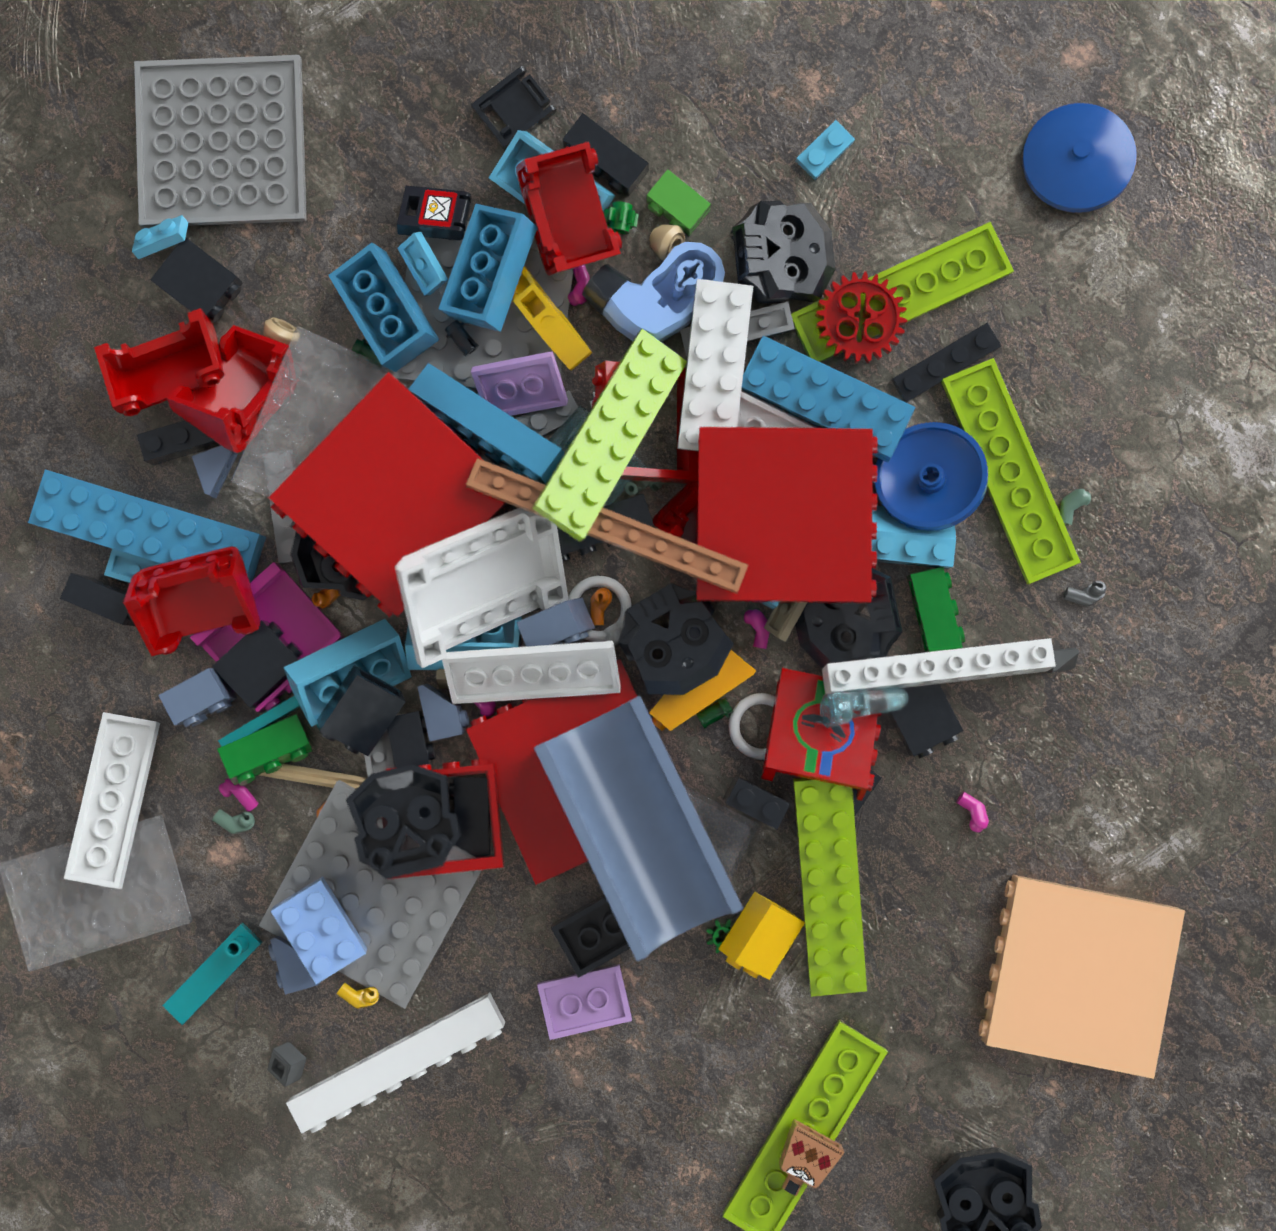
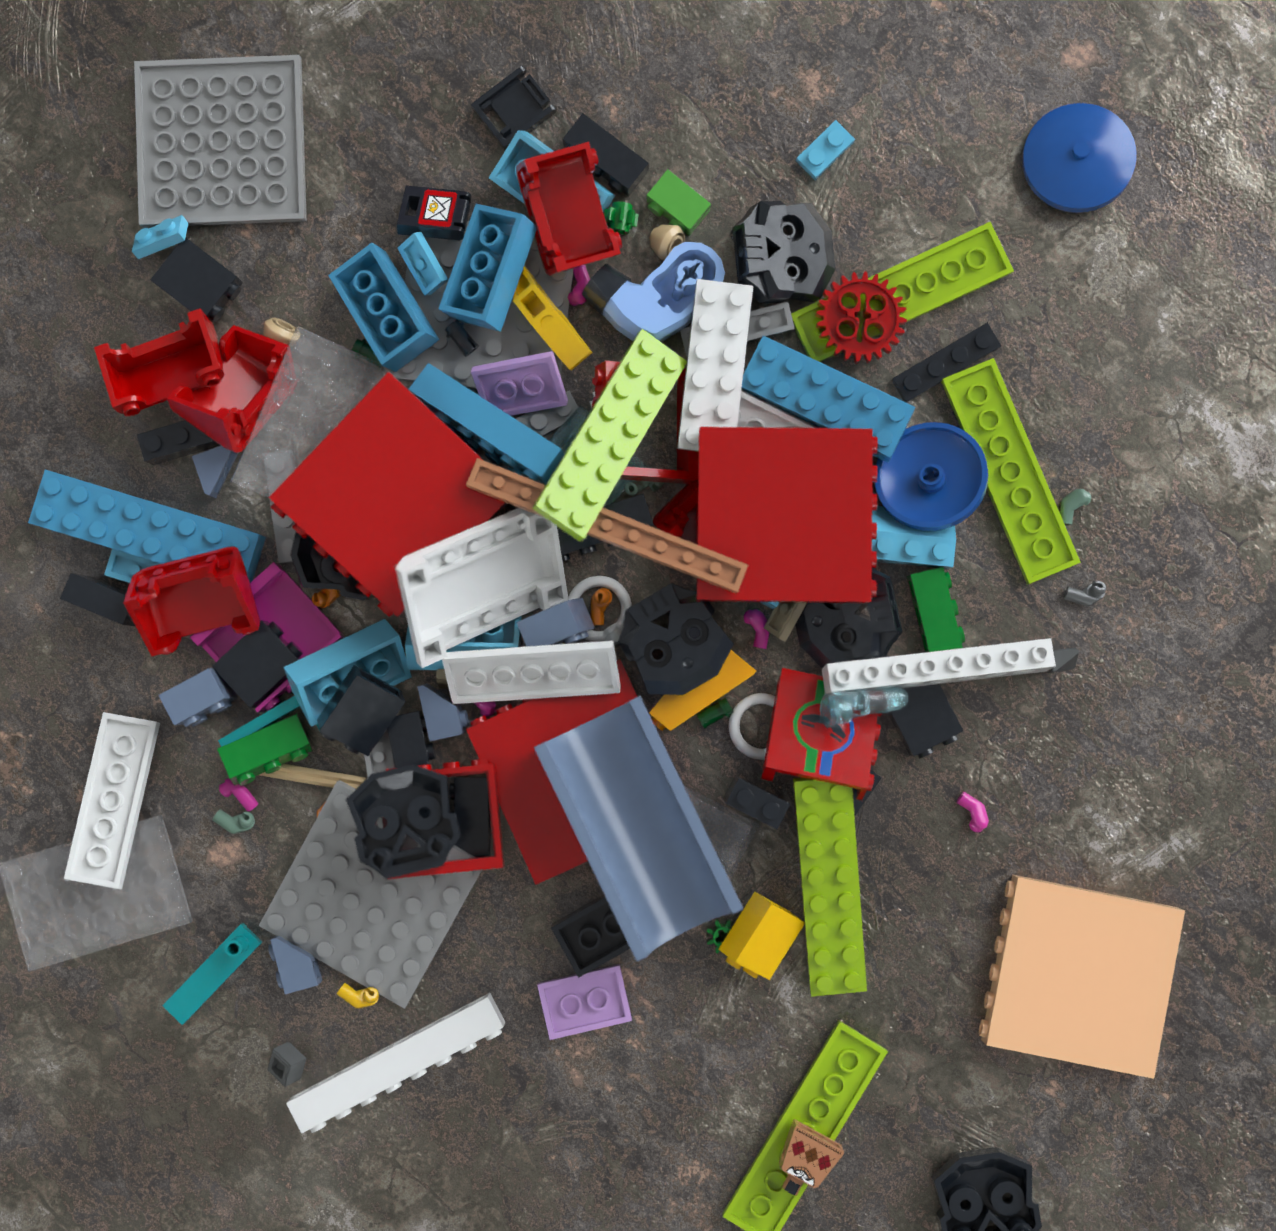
light blue brick [271,876,367,984] -> none

